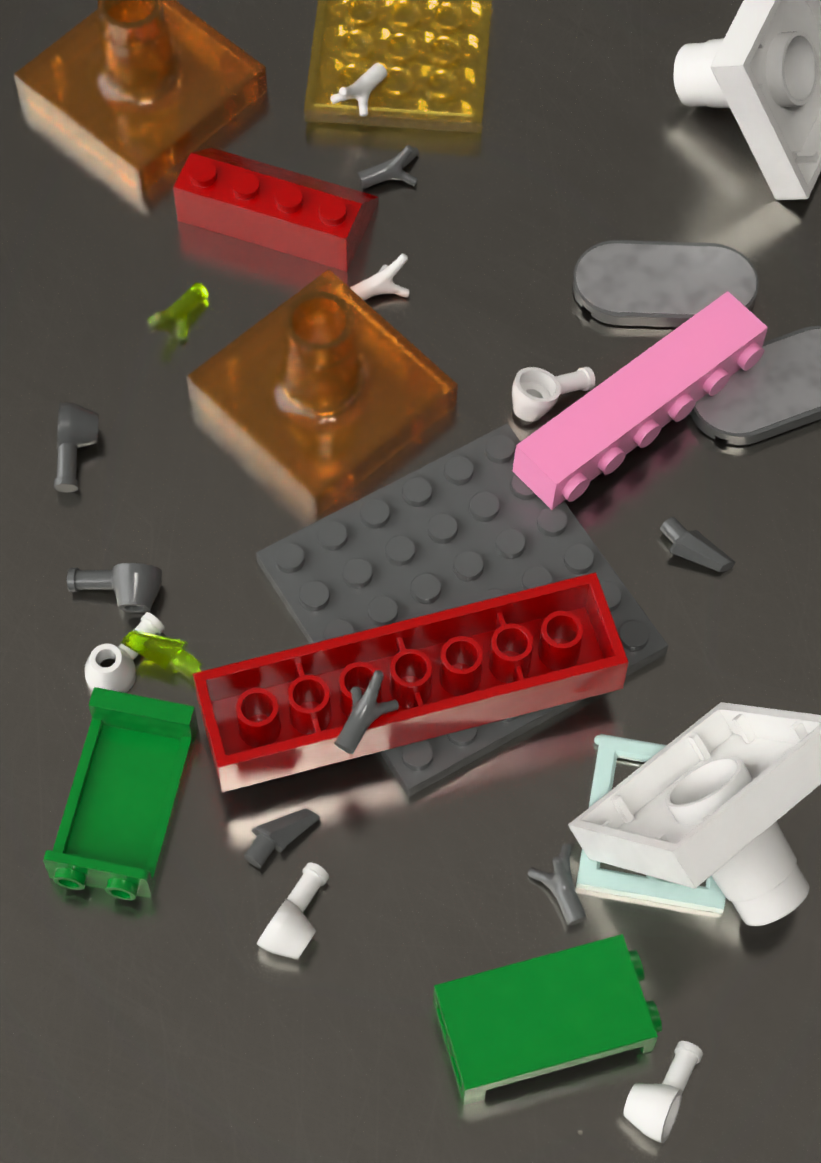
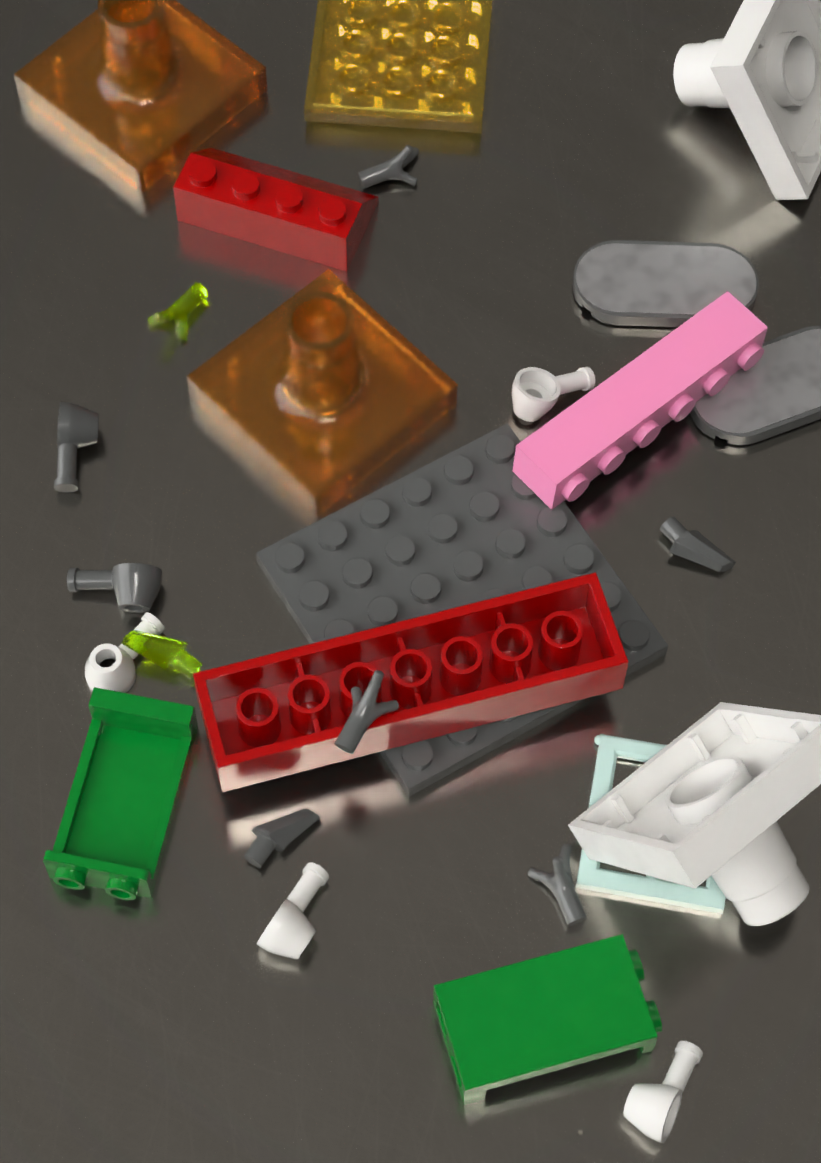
white bar [330,63,388,117] -> none
white bar [343,253,410,307] -> none

